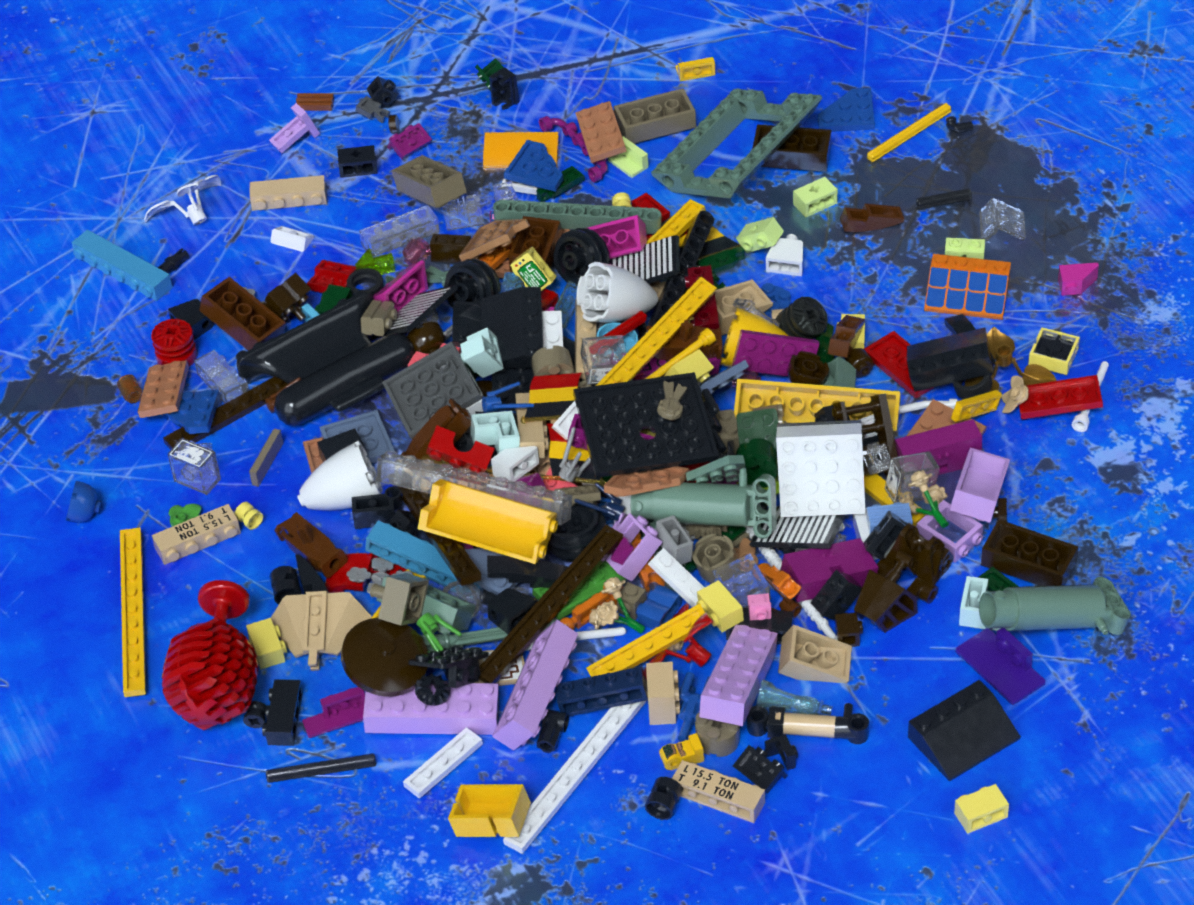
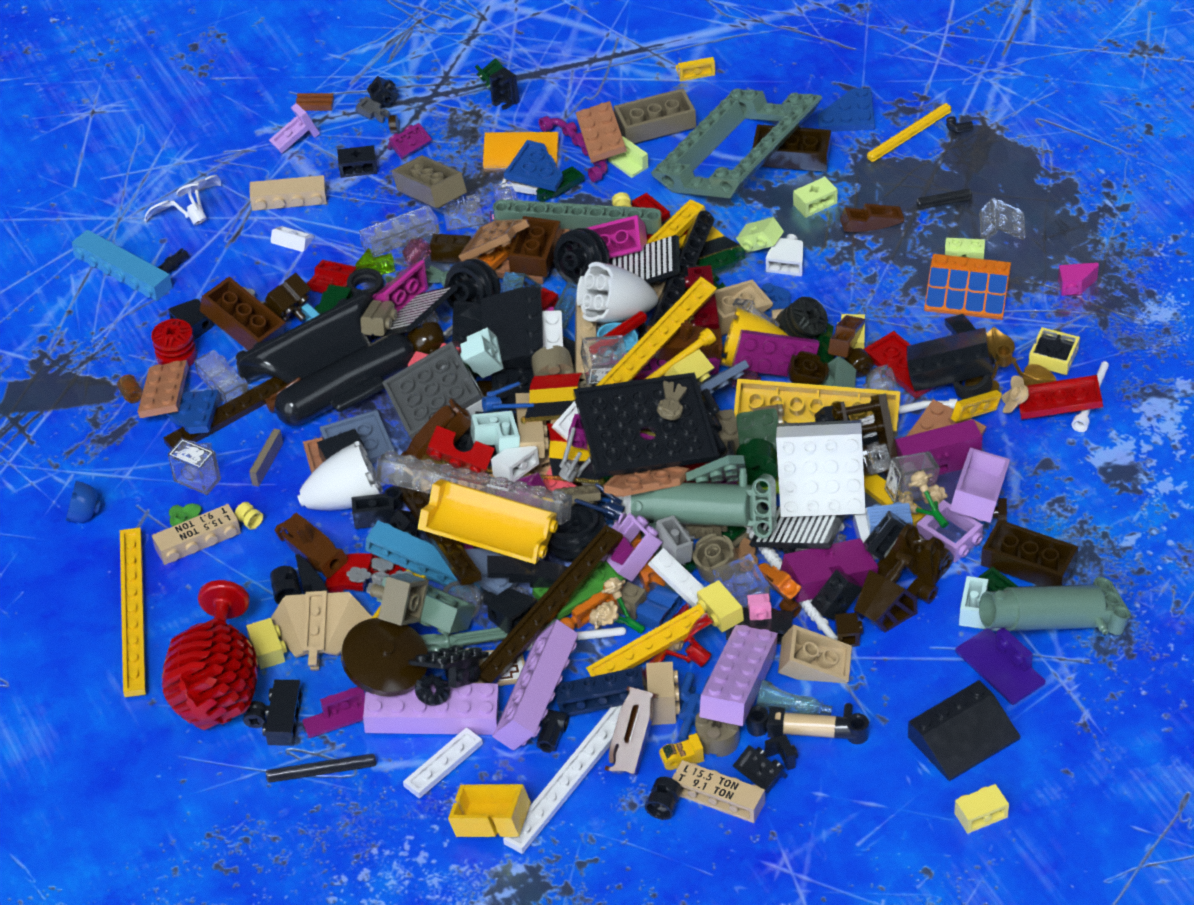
bright green plant [416,613,462,652] -> none
brick [510,246,557,291] -> none
none -> piece [604,686,659,775]
none -> clear cylinder [863,364,897,391]

